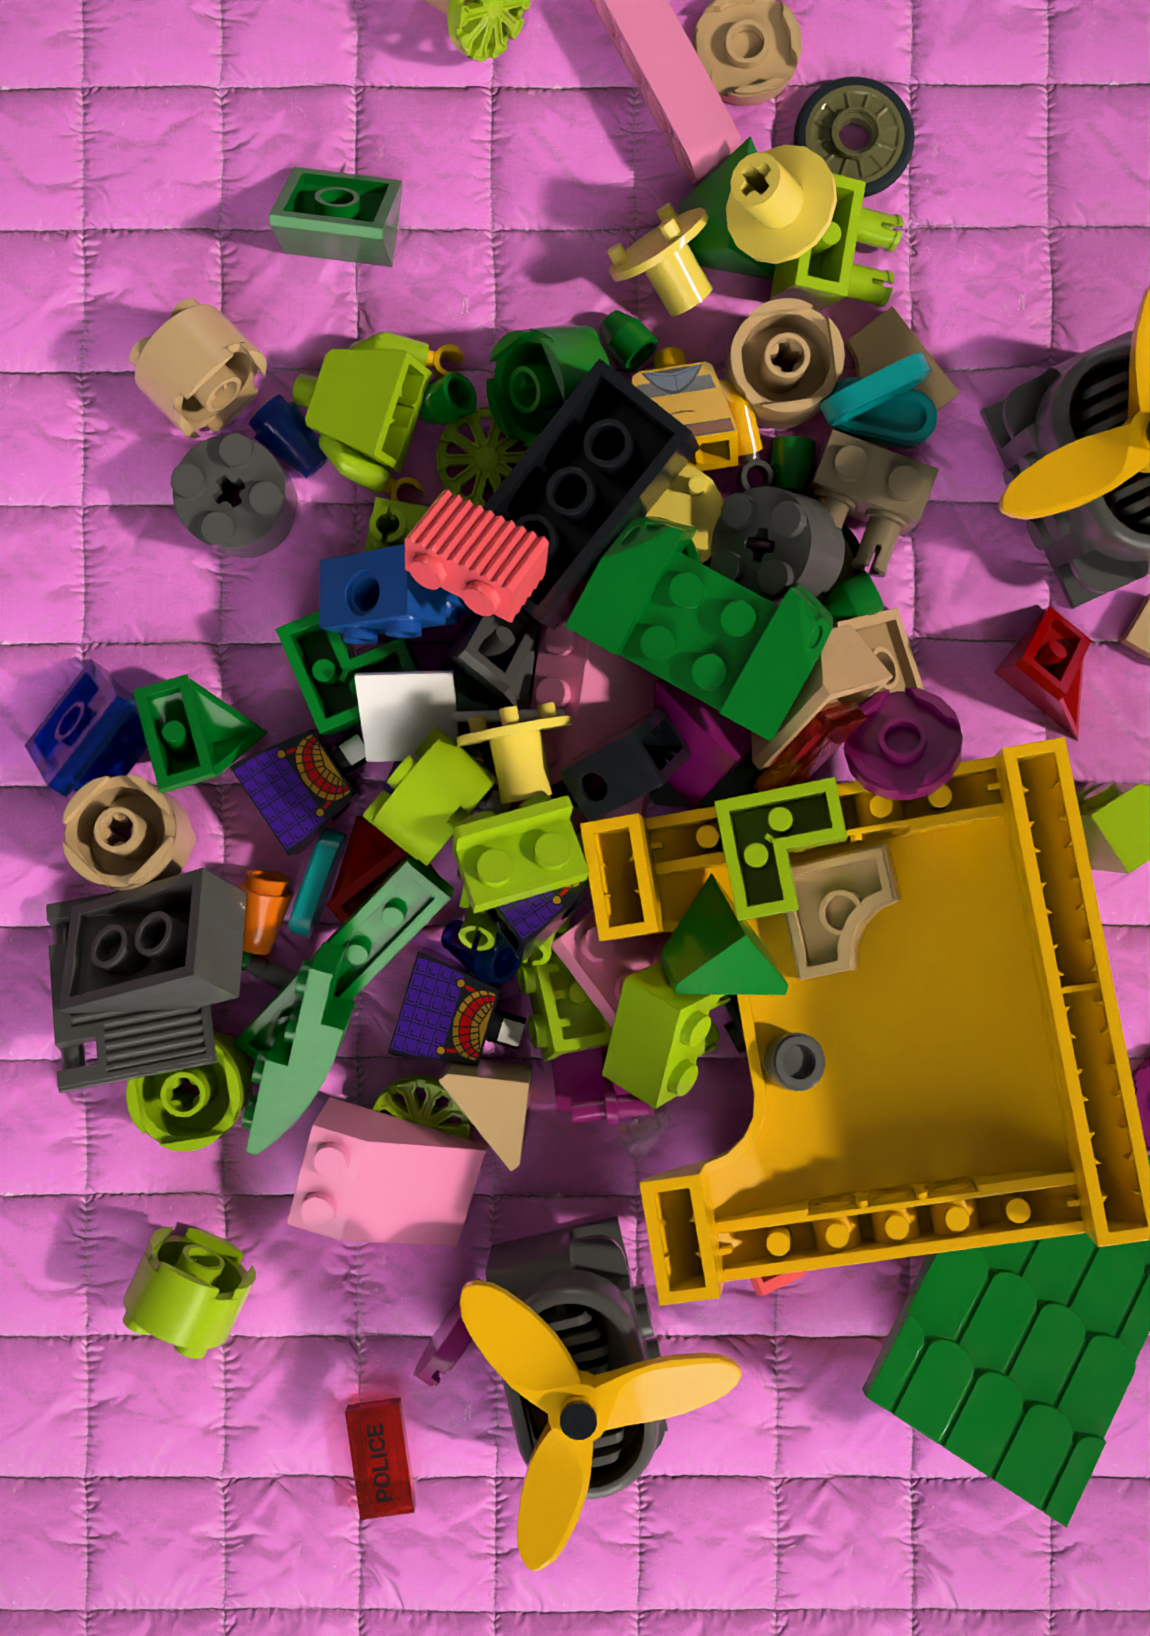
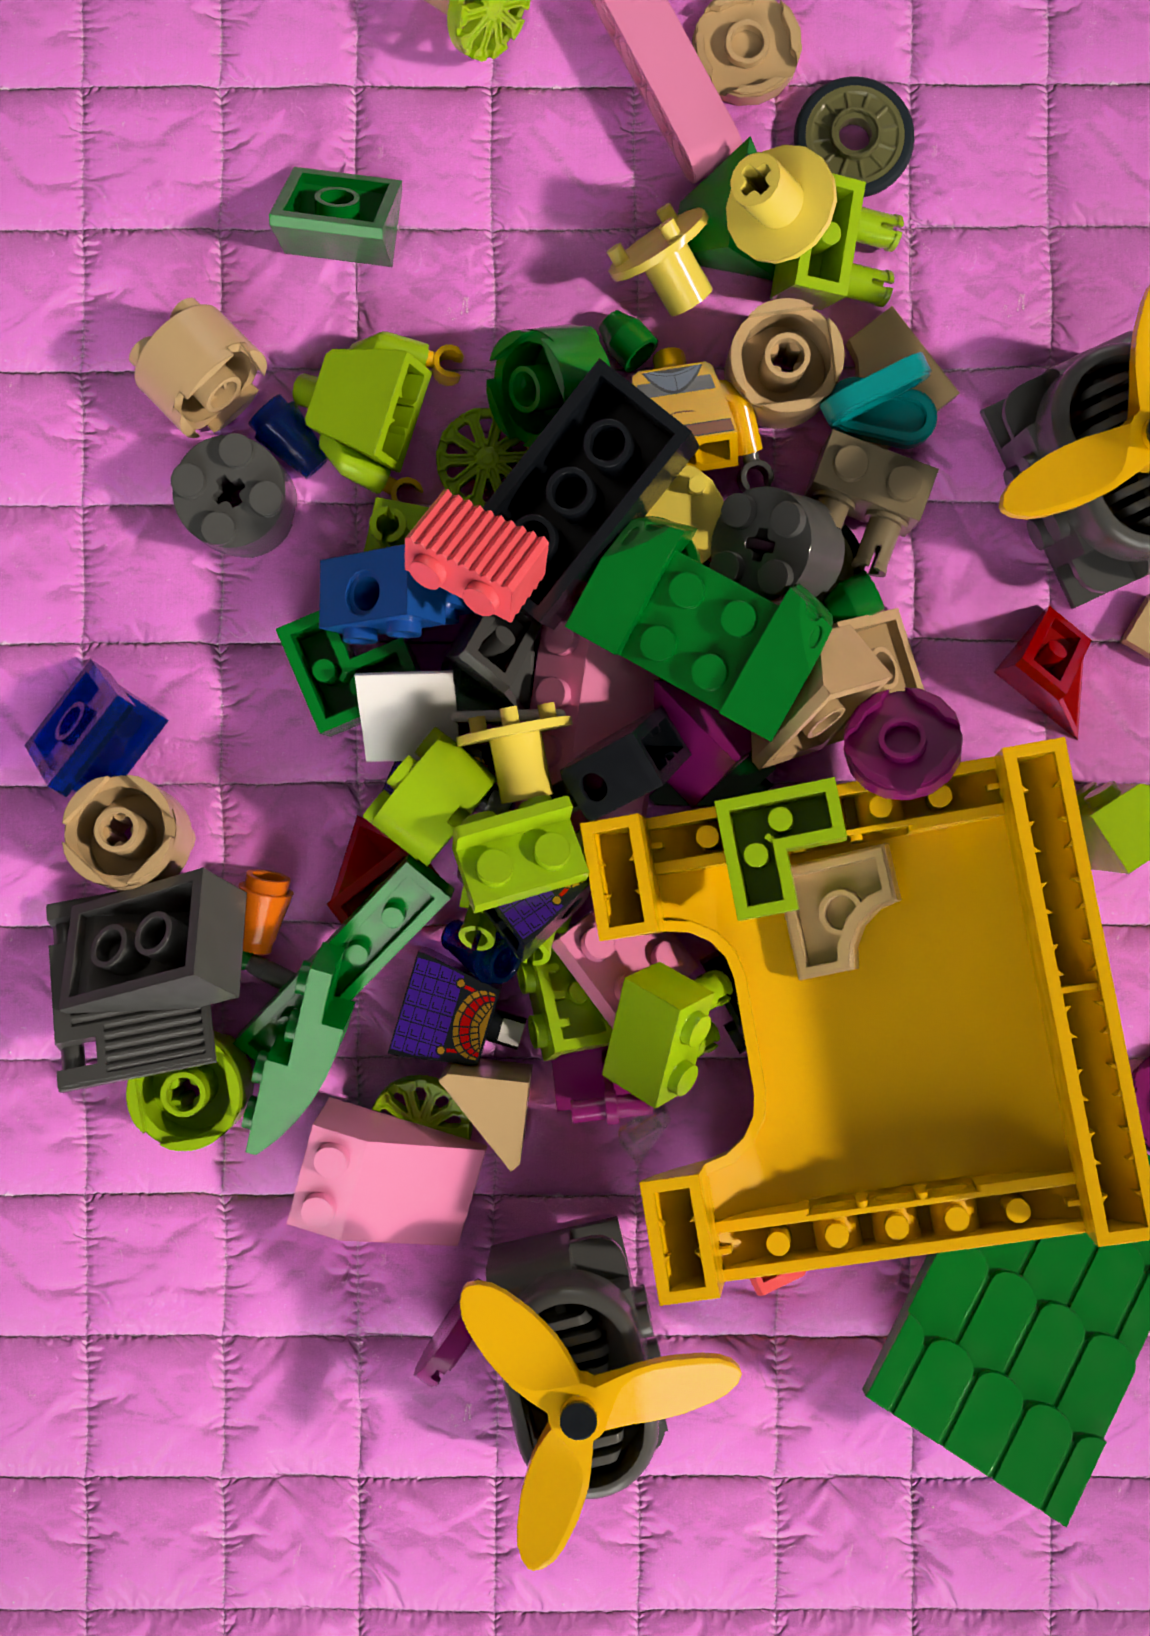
lime brick [122,1226,256,1359] -> none
green slope [133,674,268,794] -> none
torso [230,729,368,856] -> none
teal tile [288,828,347,938] -> none
clear red tile [345,1397,416,1520] -> none
green hose [419,372,477,425] -> none
green slope [659,873,788,995] -> none
clear red tile [754,702,867,792] -> none
dark grey tile [764,1033,825,1091] -> none
green hose [769,436,816,494] -> none

